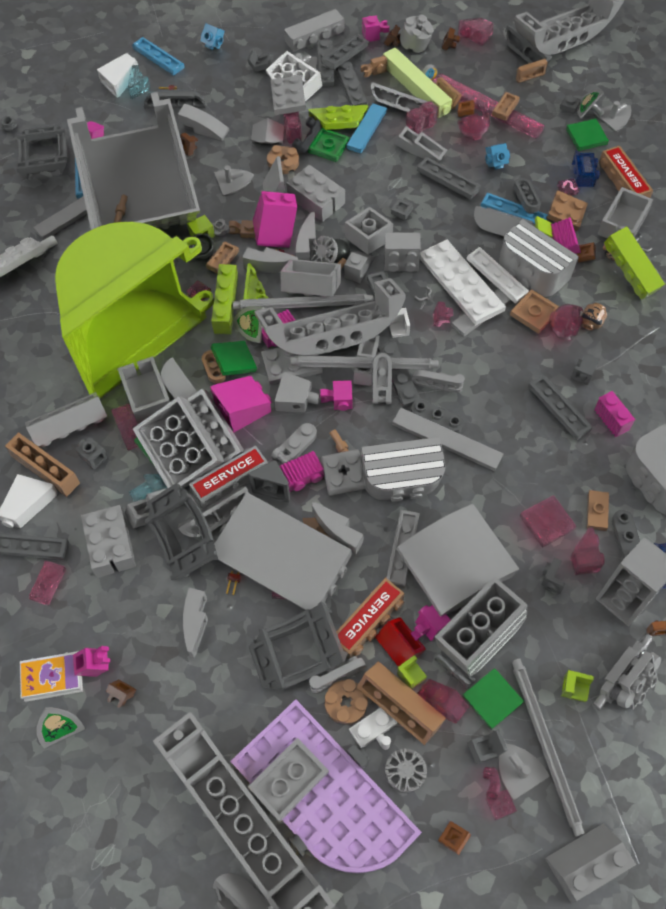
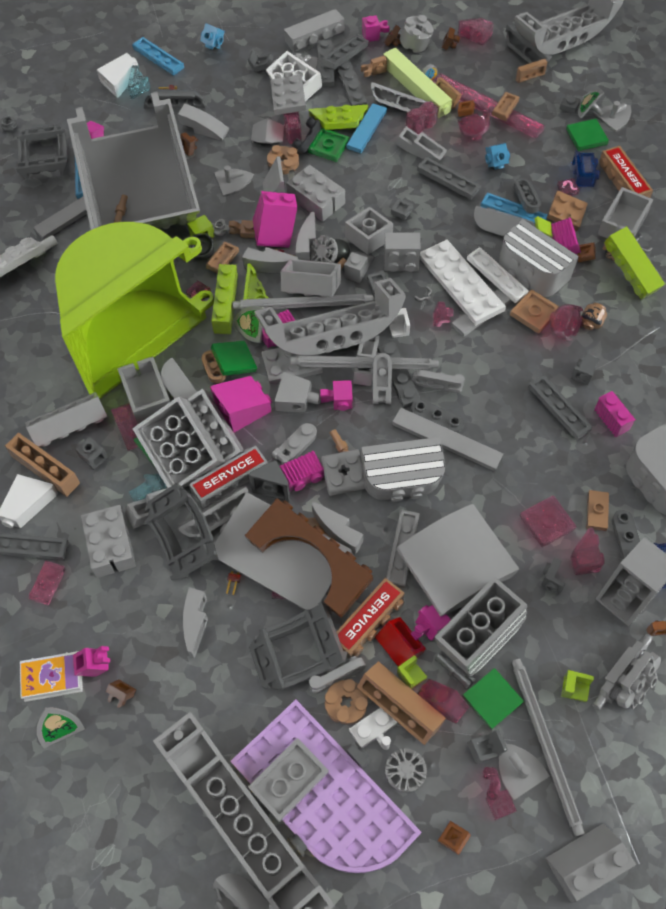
none -> reddish brown arch [244,498,373,618]

